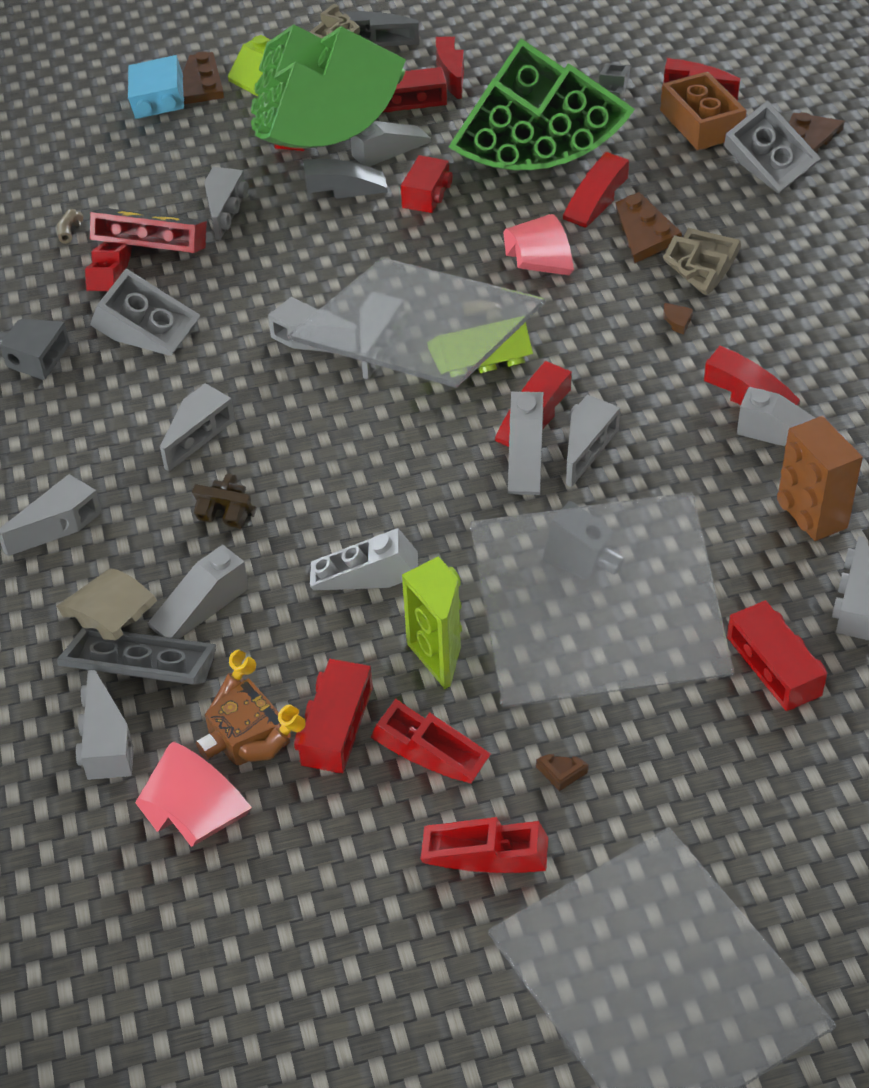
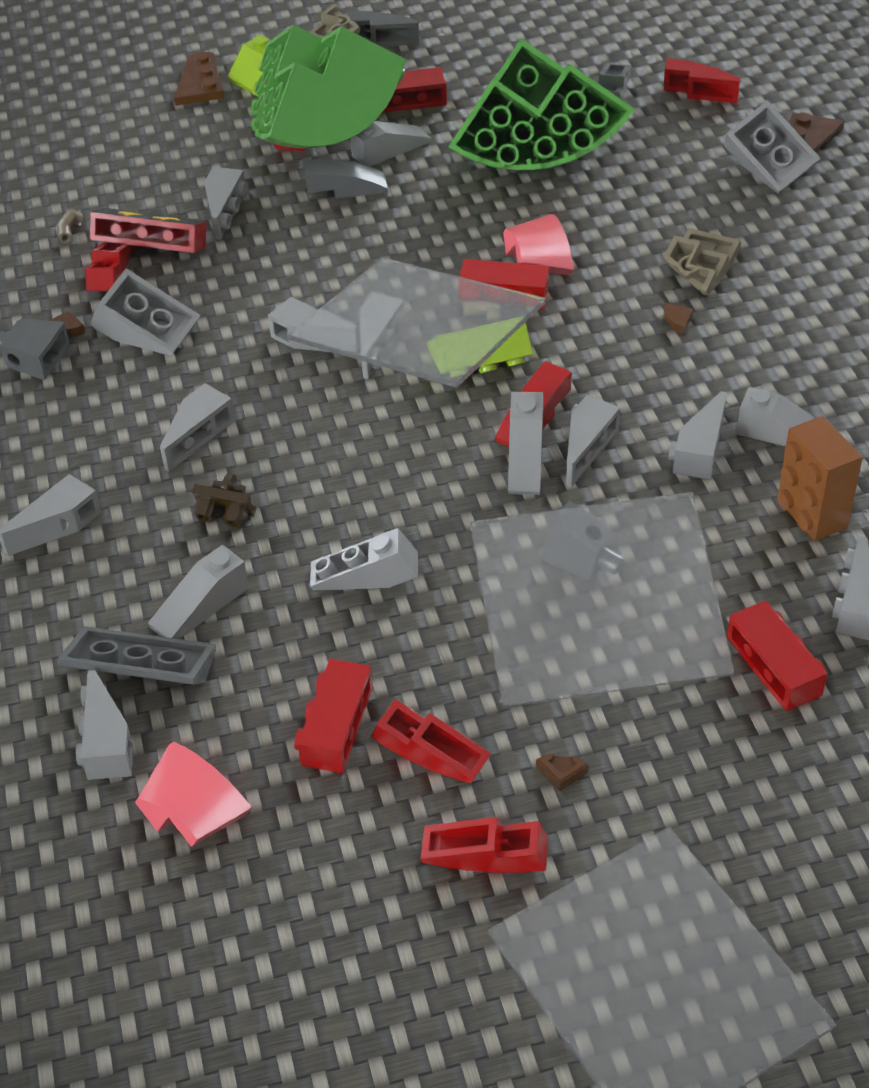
dark tan slope [56,569,157,640] -> none
medium azure brick [128,55,184,119] -> none
dark orange torso [196,650,306,765] -> none
red brick [401,155,453,213] -> none
lime slope [402,556,462,689] -> none
red slope [436,37,464,99] -> none
red slope [563,152,629,228] -> none
reddish brown wing [615,192,682,264] -> none
dark orange brick [660,71,747,150] -> none
red slope [704,346,800,406] -> none
none -> reddish brown tile [49,311,85,337]
none -> red brick [458,259,549,310]
none -> light grey slope [668,391,727,479]

